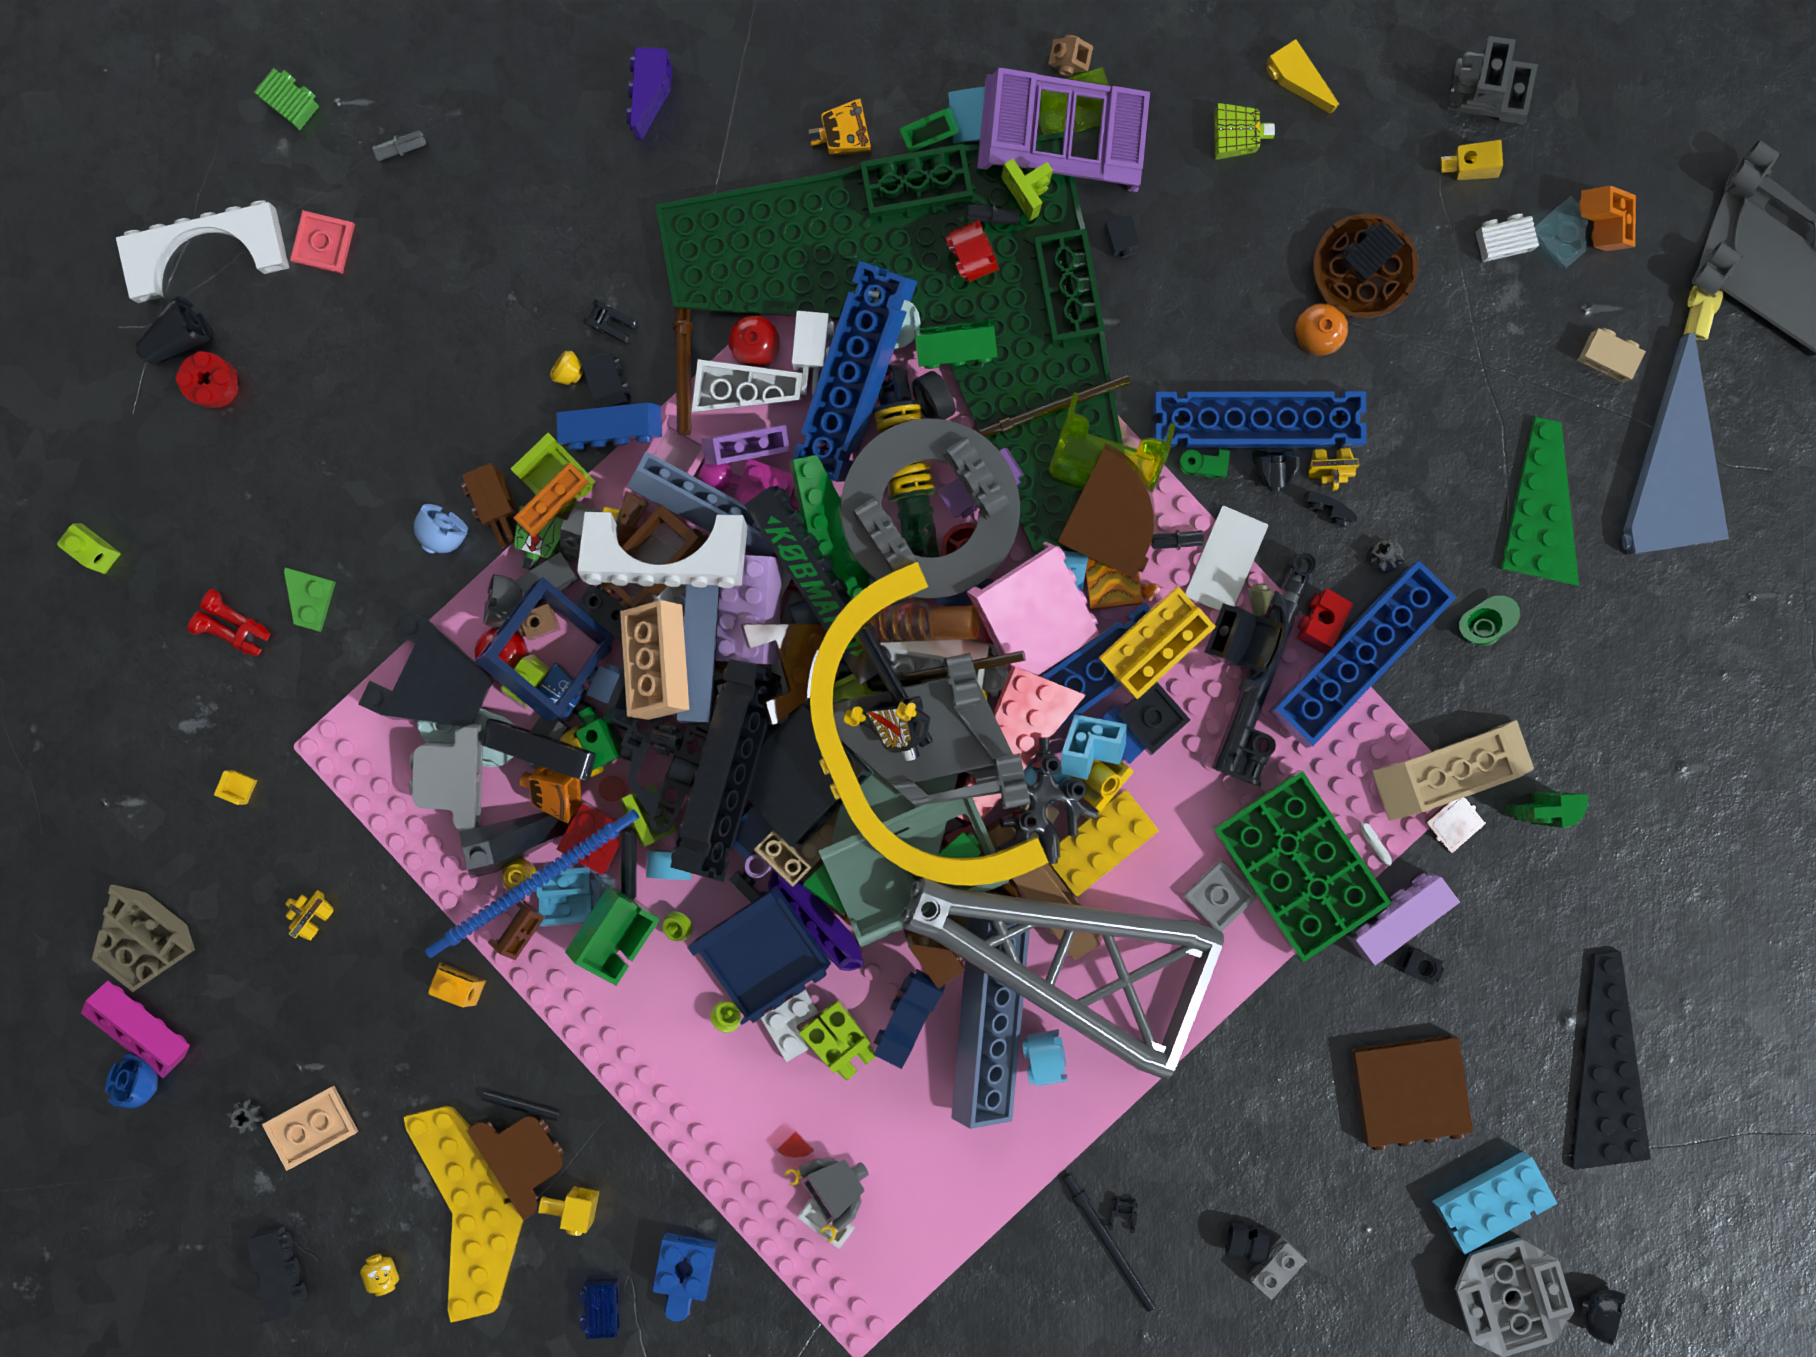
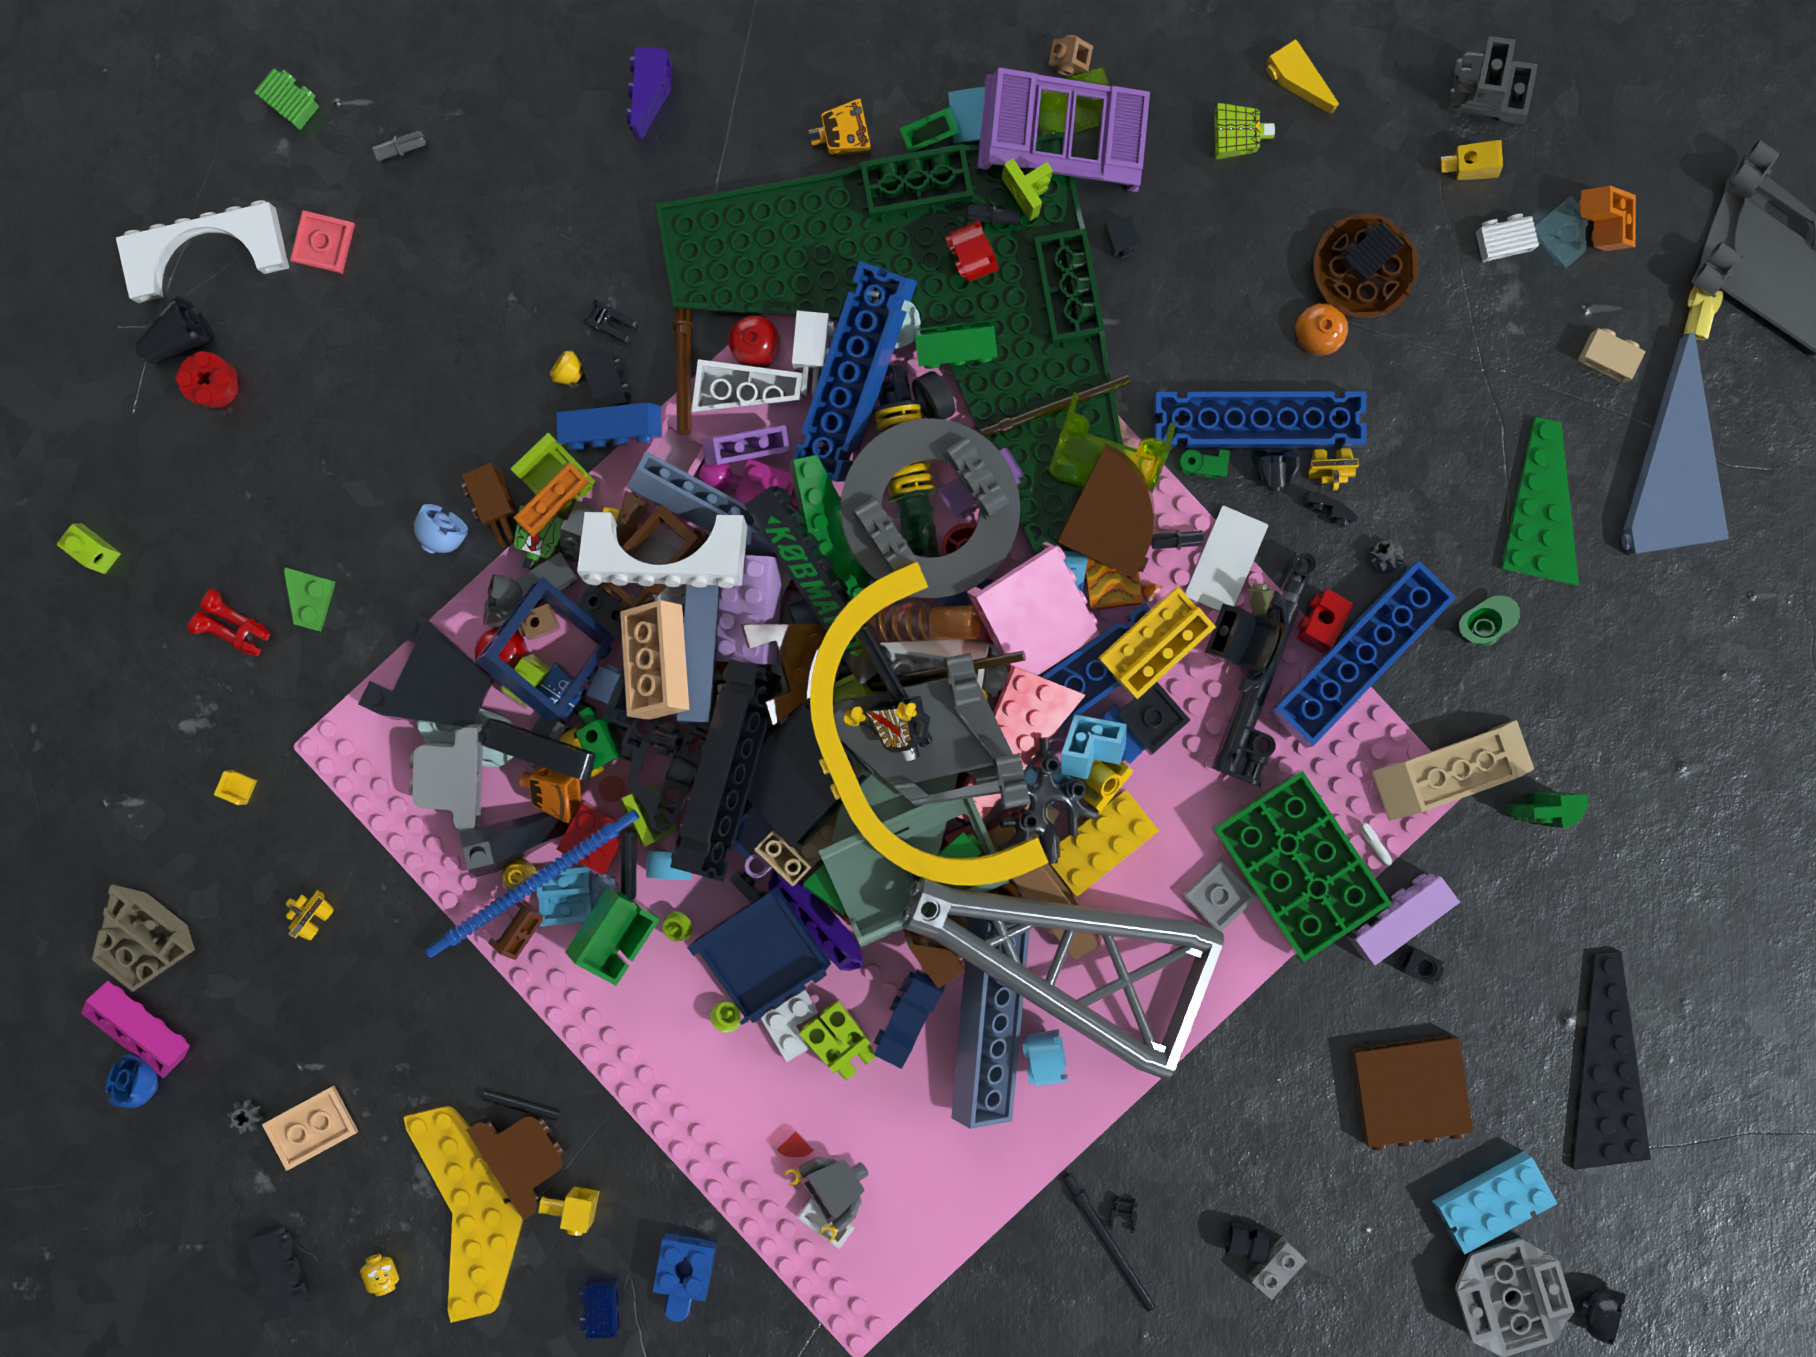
light orange torso [428,963,486,1007] -> none
piece [1425,797,1486,854] -> none

